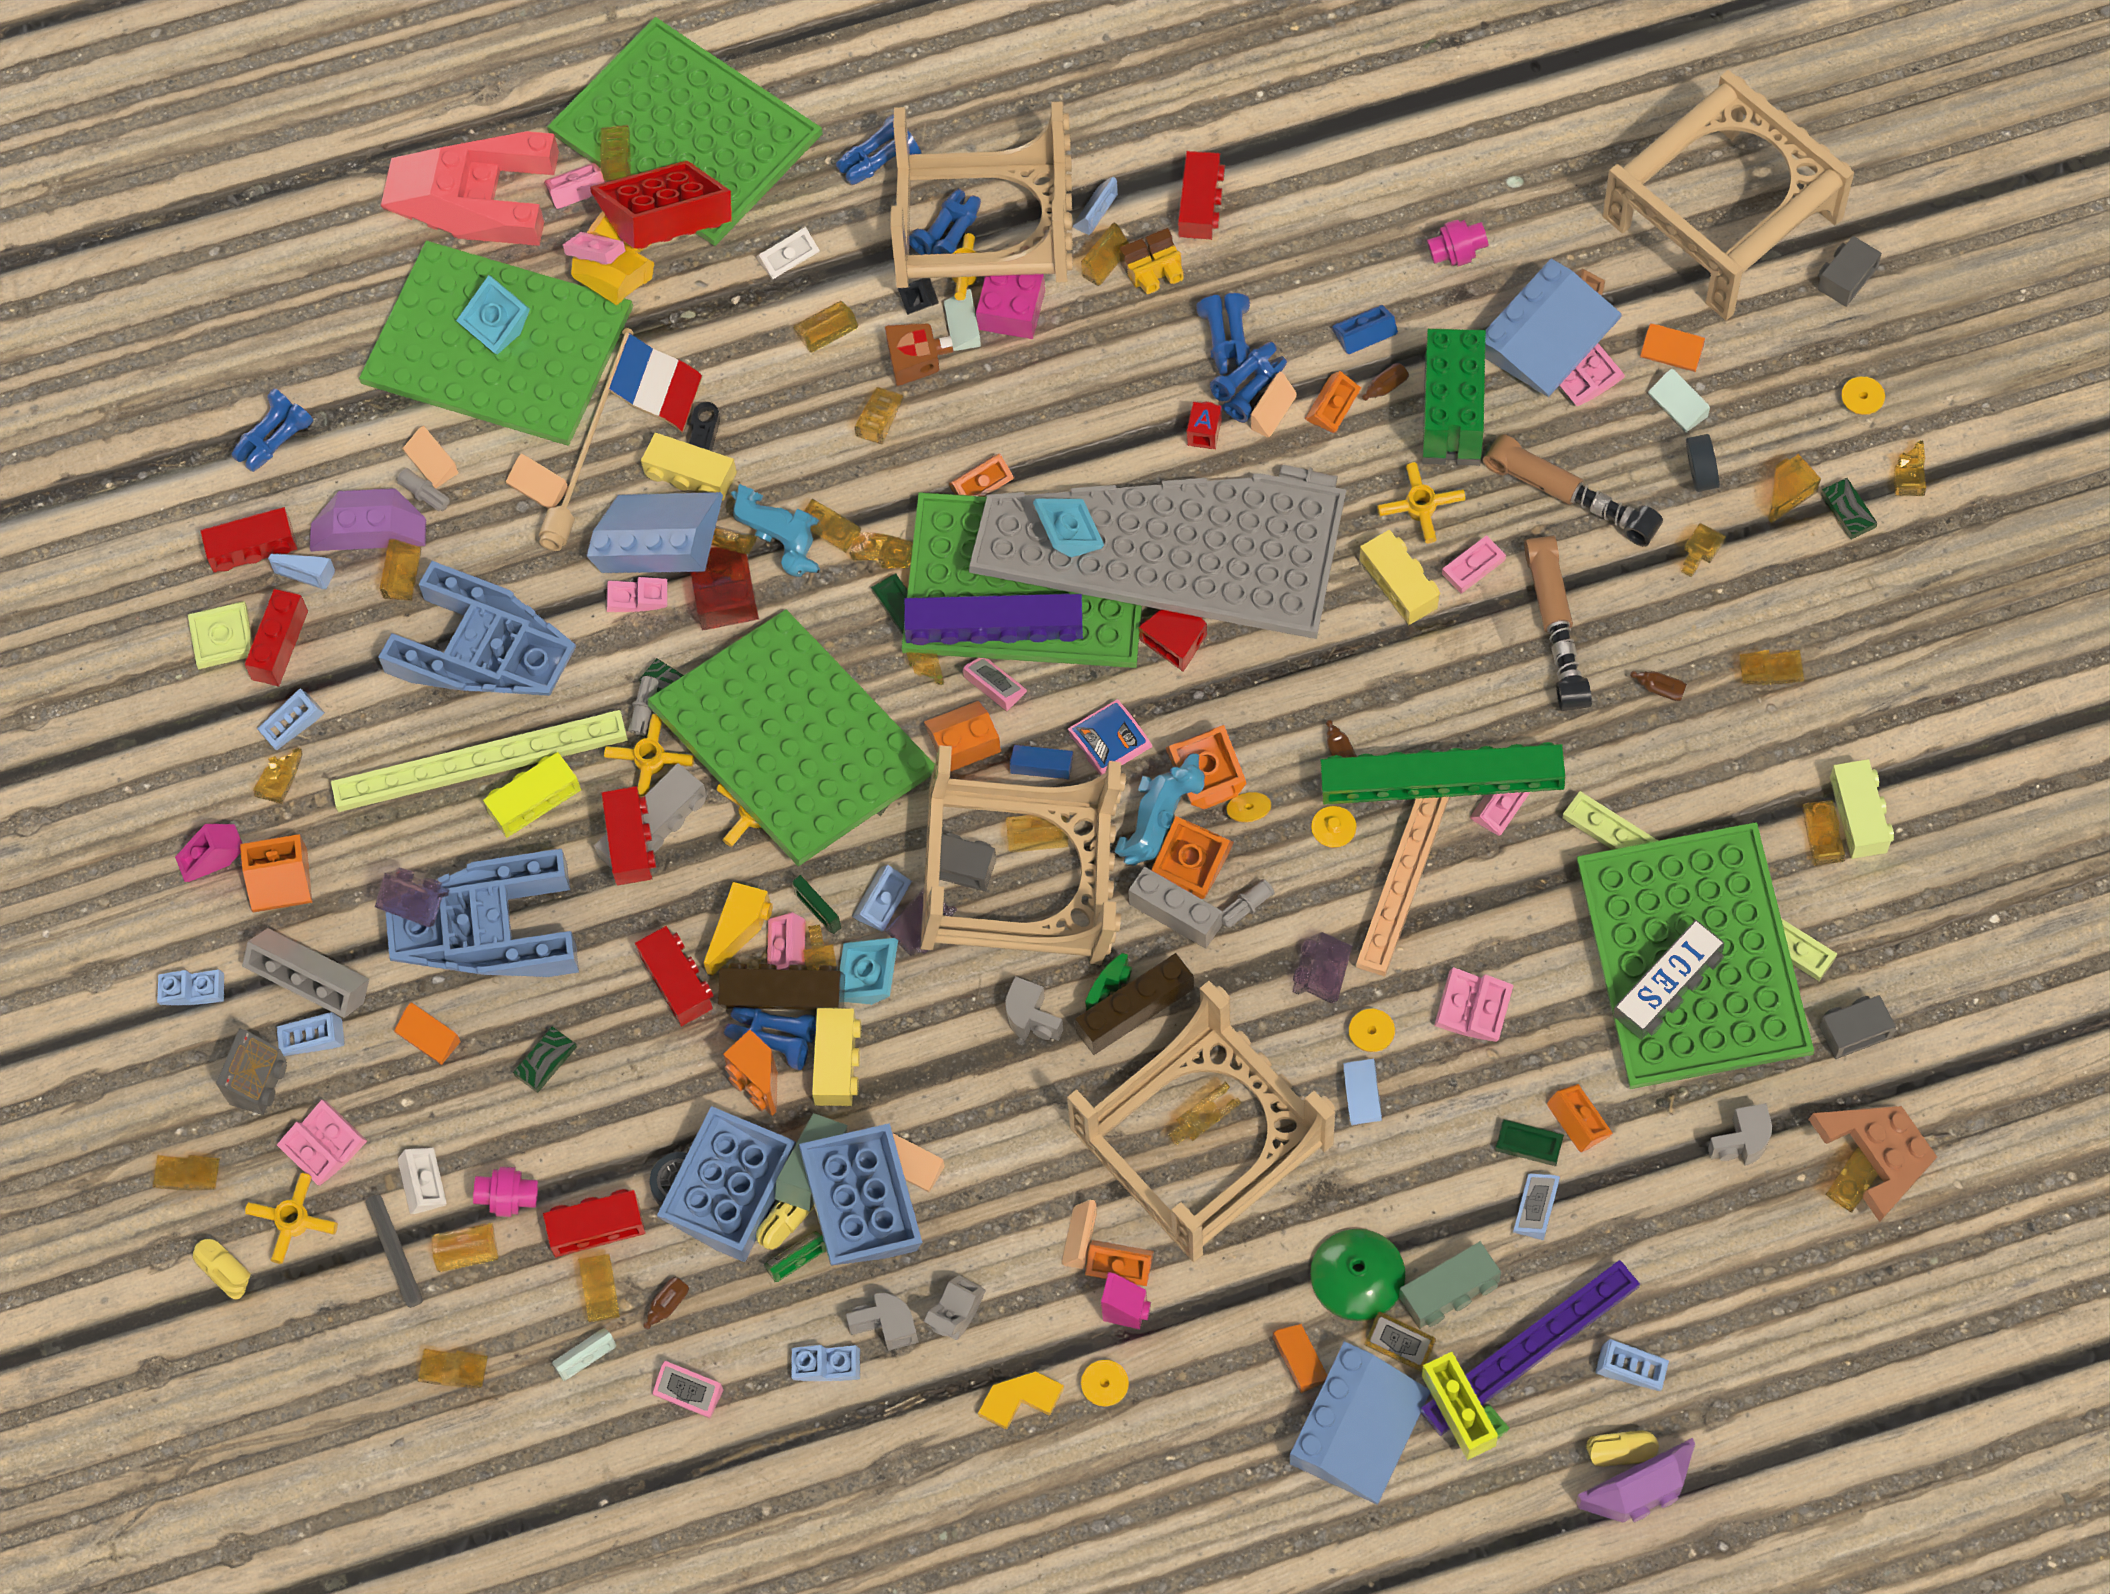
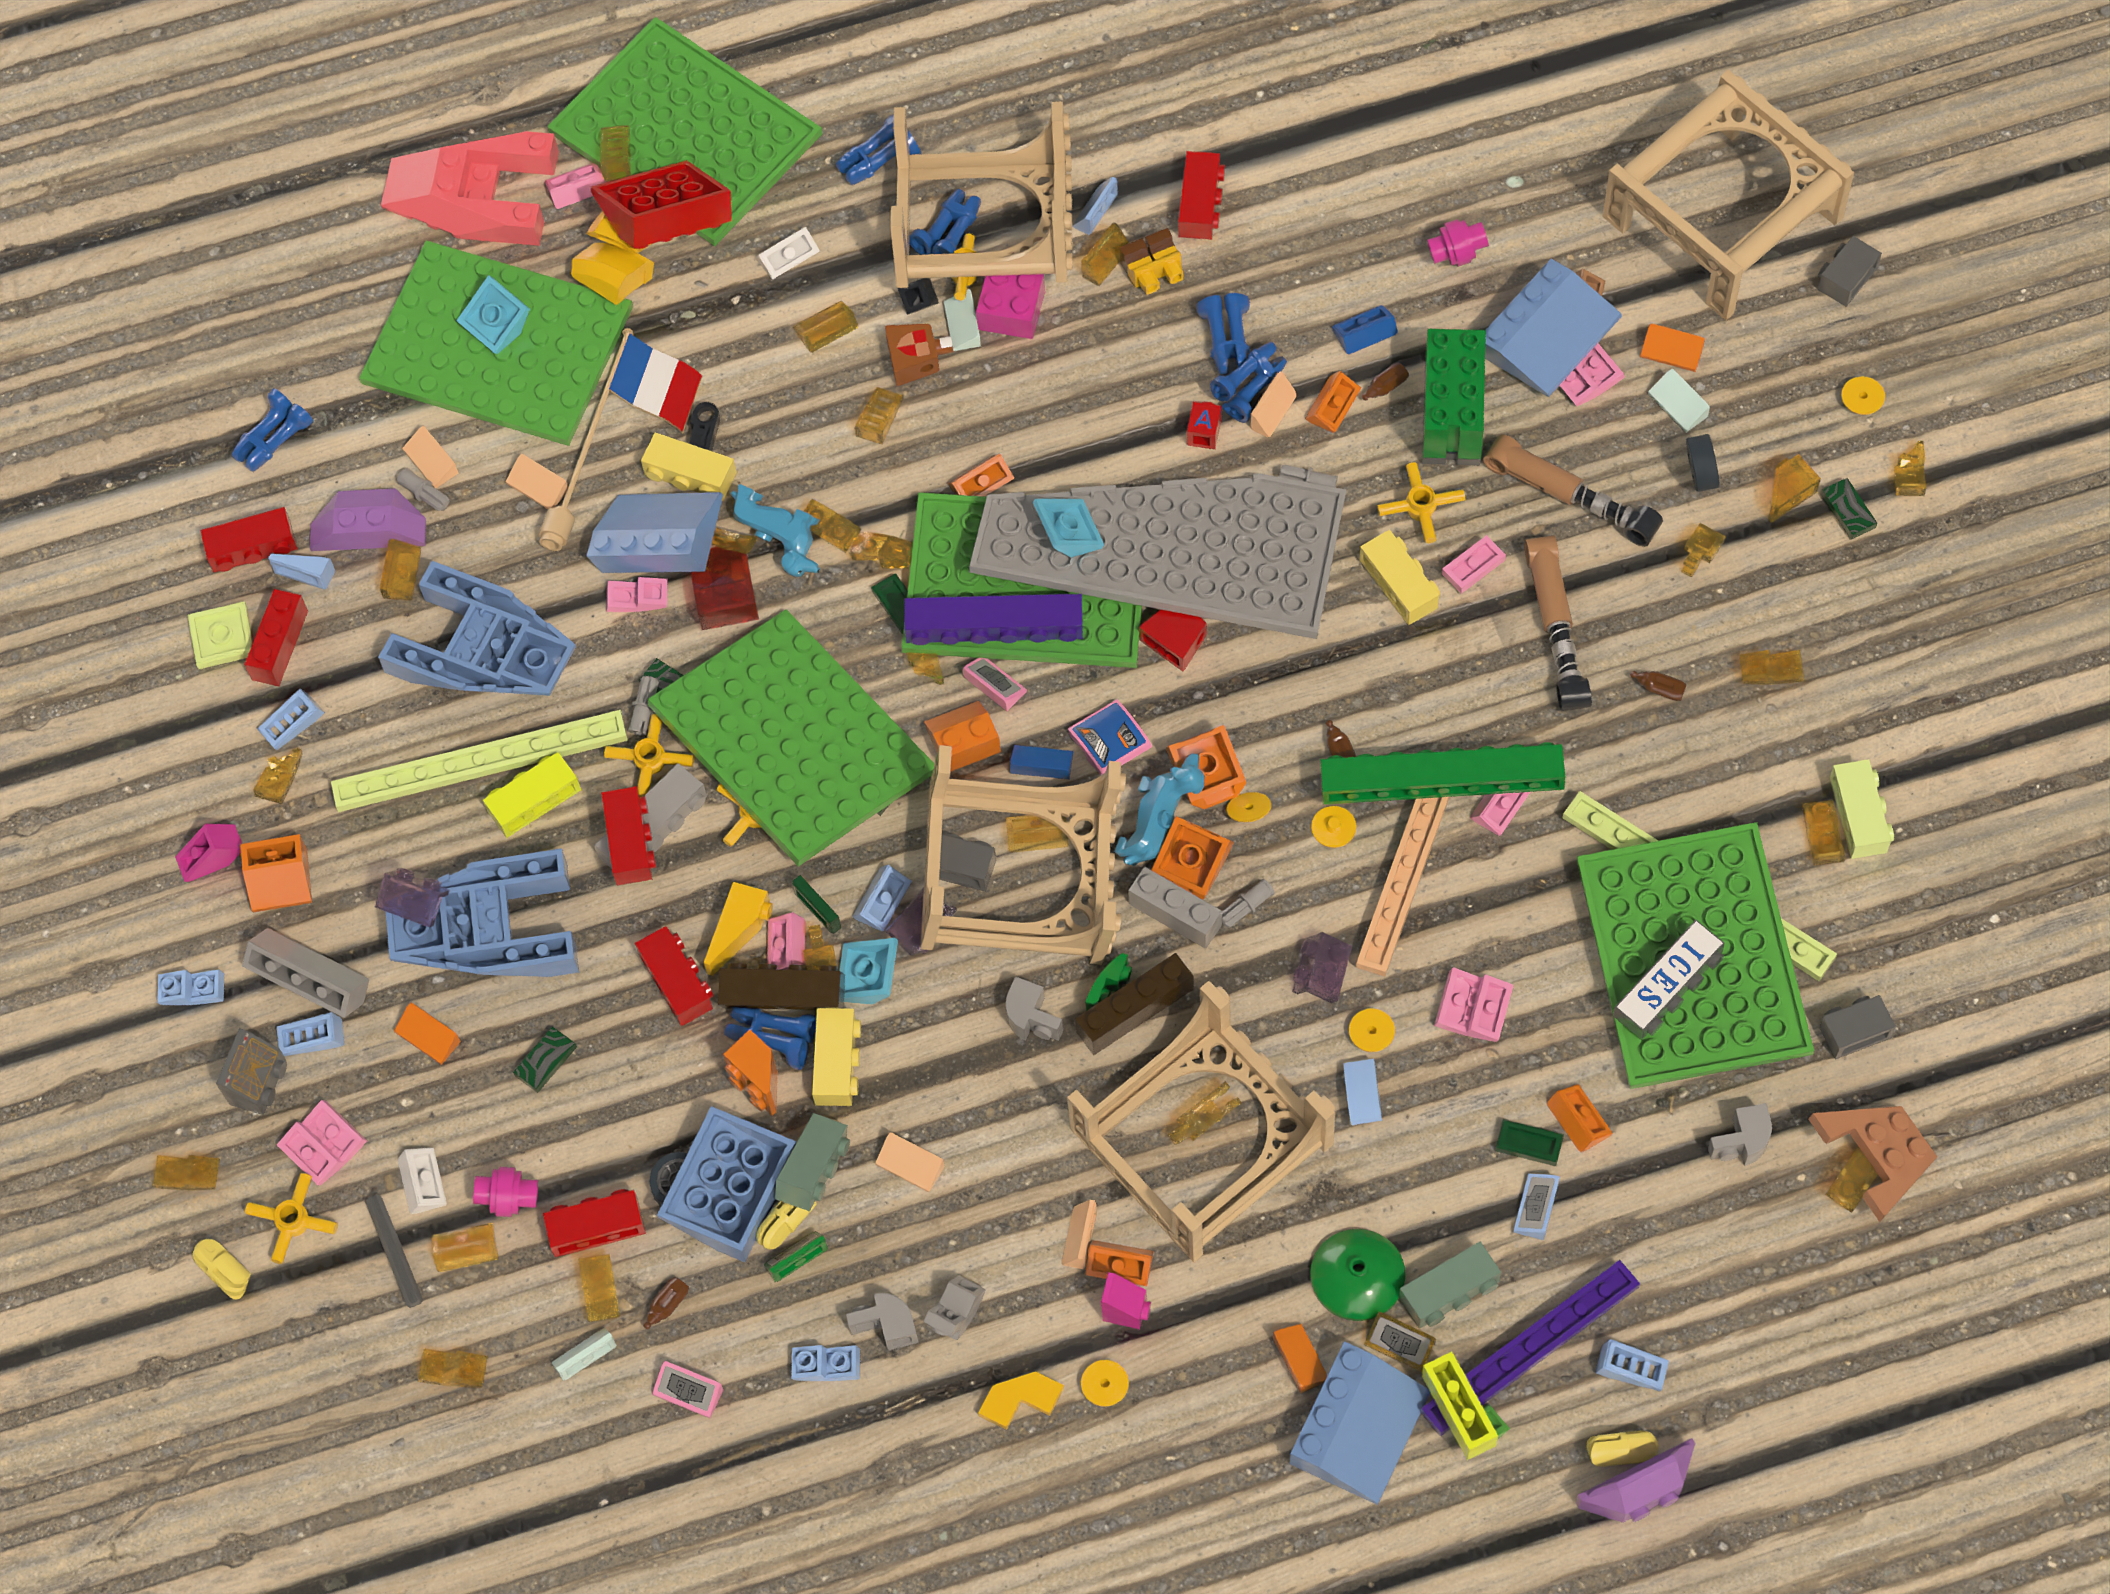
bright pink plate [563,232,625,264] -> none
medium blue slope [799,1123,922,1266] -> none

